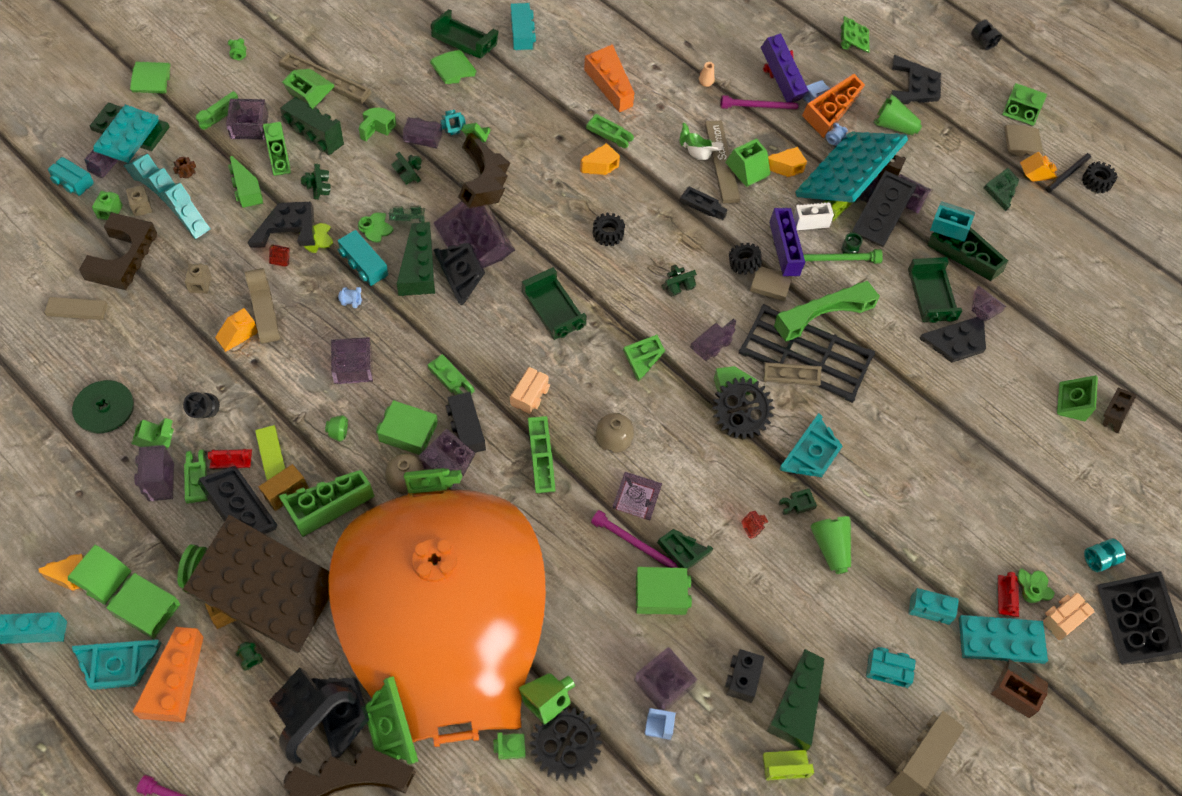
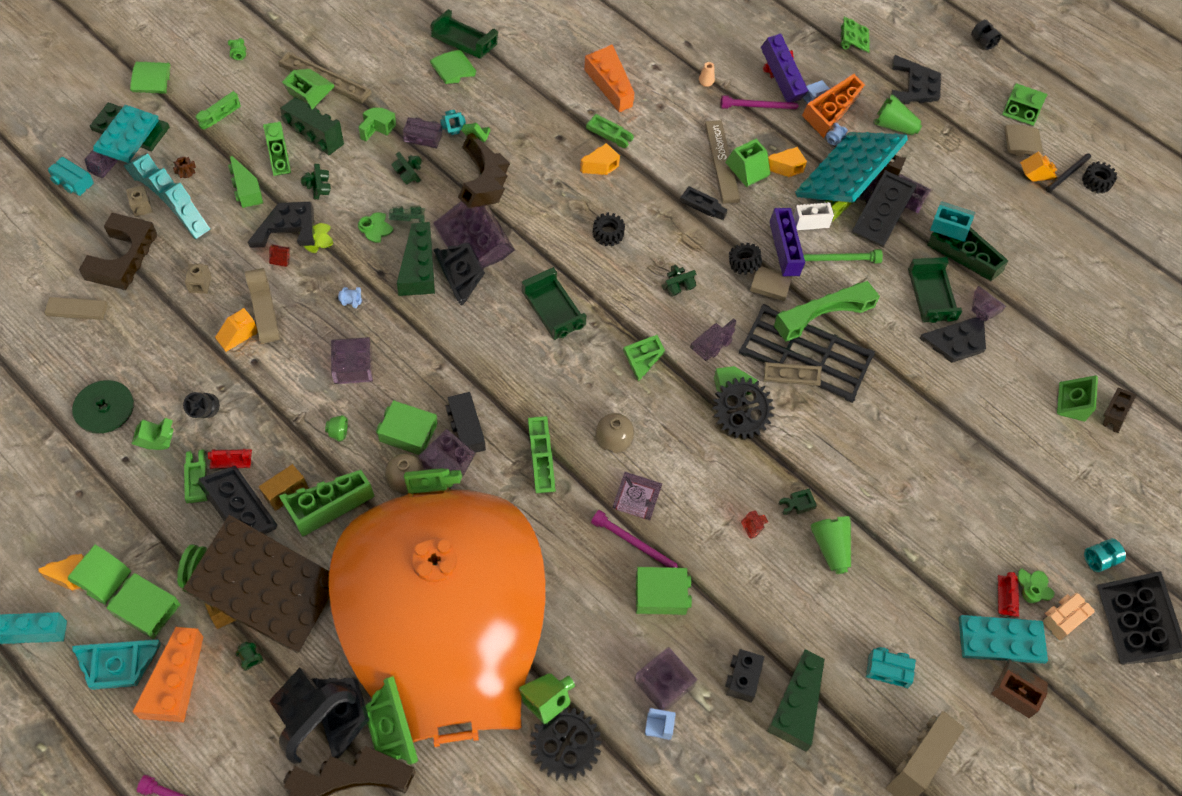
bright green brick [92,191,123,220] -> none
brick [134,445,174,502] -> none
brick [226,99,268,139] -> none
lime tile [255,425,285,480] -> none
teal brick [337,230,389,286] -> none
bright green hinge [427,354,475,395] -> none
bright green bracket [493,732,525,760] -> none
light nougat brick [510,367,550,414] -> none
teal brick [511,3,536,50] -> none
dark green wing [657,529,713,570] -> none
hair [679,123,723,160] -> none
lime panel [763,750,814,780] -> none
teal wing [779,413,843,478] -> none
dark green wheel [841,232,863,254] -> none
teal brick [908,588,959,625] -> none
clear green wing [983,168,1019,211] -> none

